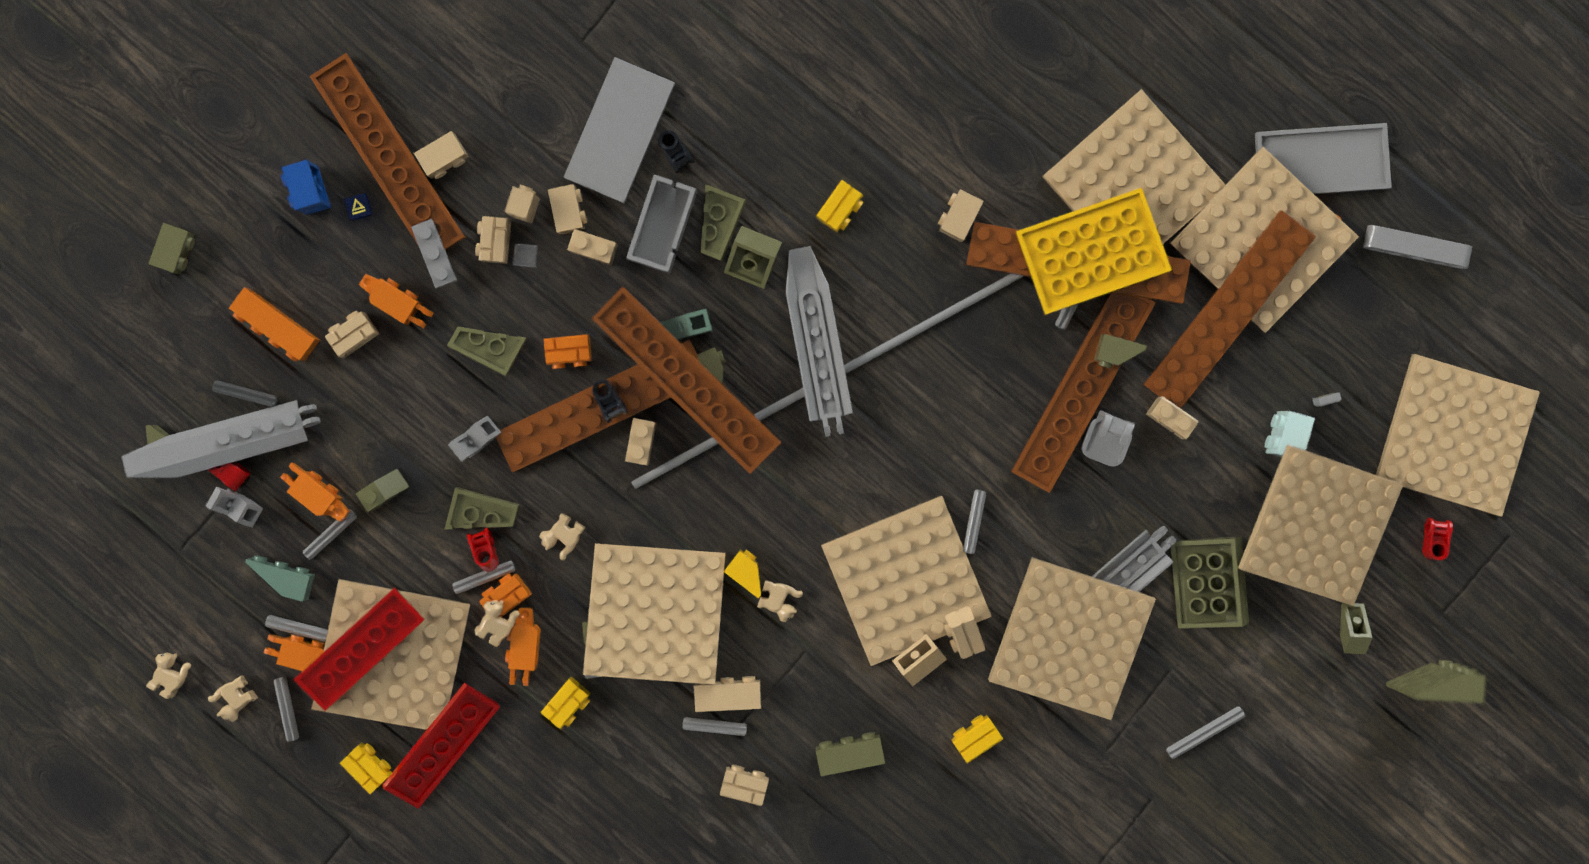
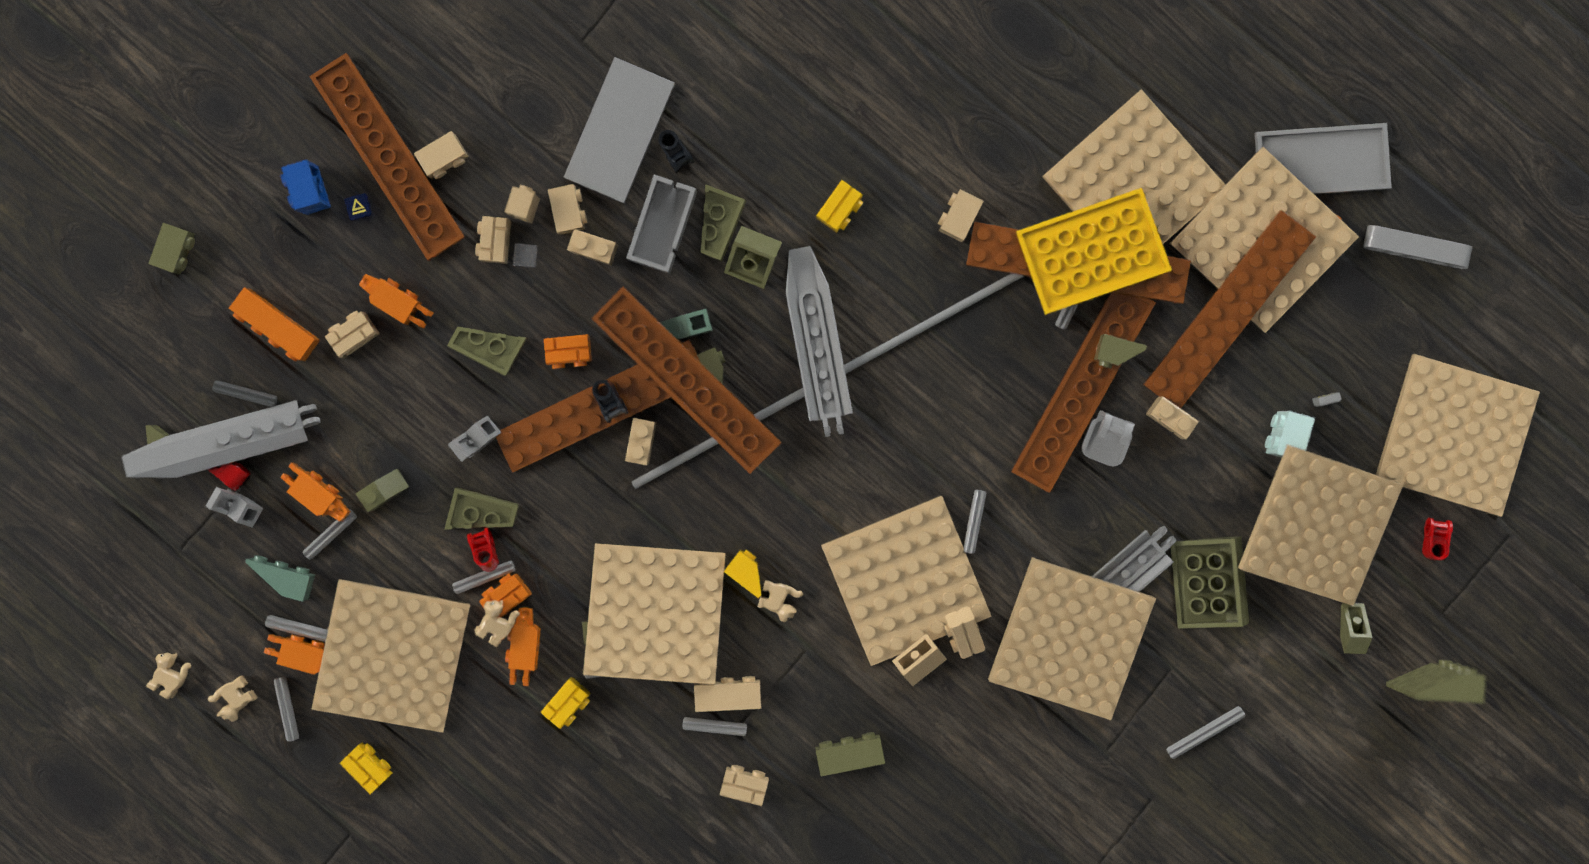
red plate [294,587,425,711] -> none
red plate [382,683,500,809] -> none
light grey plate [411,219,457,289] -> none
tan animal [539,513,585,560] -> none
yellow brick [951,715,1003,764] -> none

